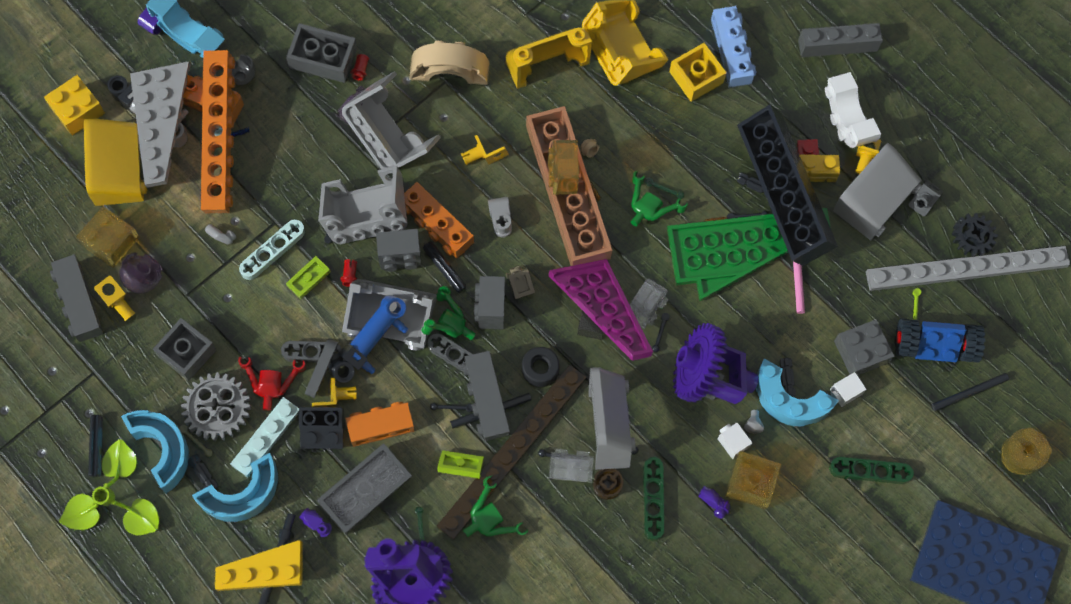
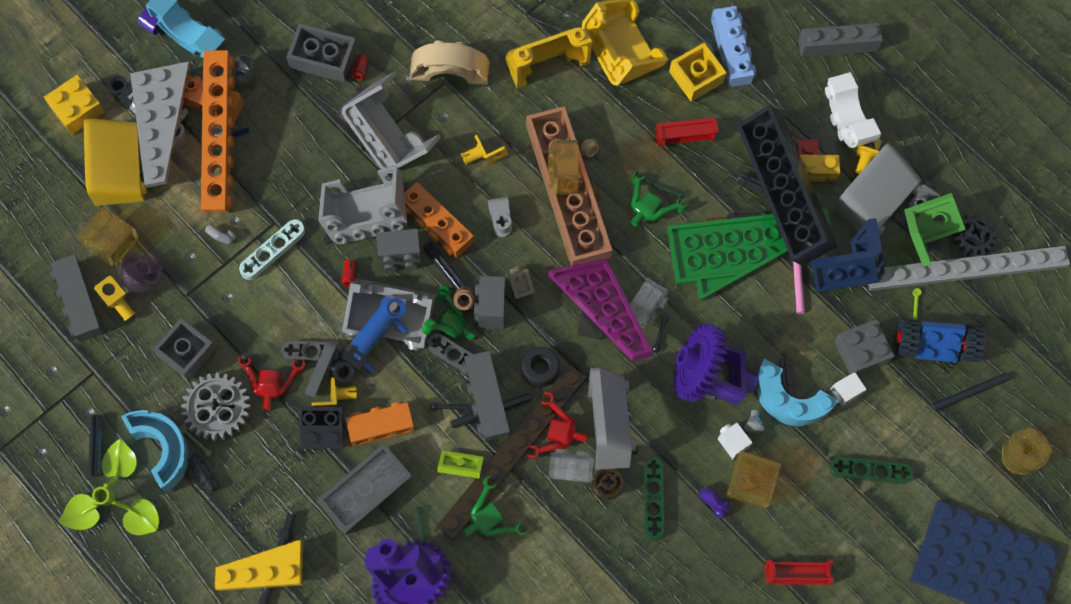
medium azure brick [192,453,278,522] -> none
light aqua plate [230,397,299,478] -> none
lime plate [286,256,331,299] -> none
dark purple arm [299,508,332,537] -> none
none -> medium nougat brick [453,287,475,310]
none -> red piece [527,392,587,459]
none -> red container [655,117,718,147]
none -> red container [765,560,834,585]
none -> dark blue bracket [811,218,885,292]
none -> bright green bracket [904,193,966,267]

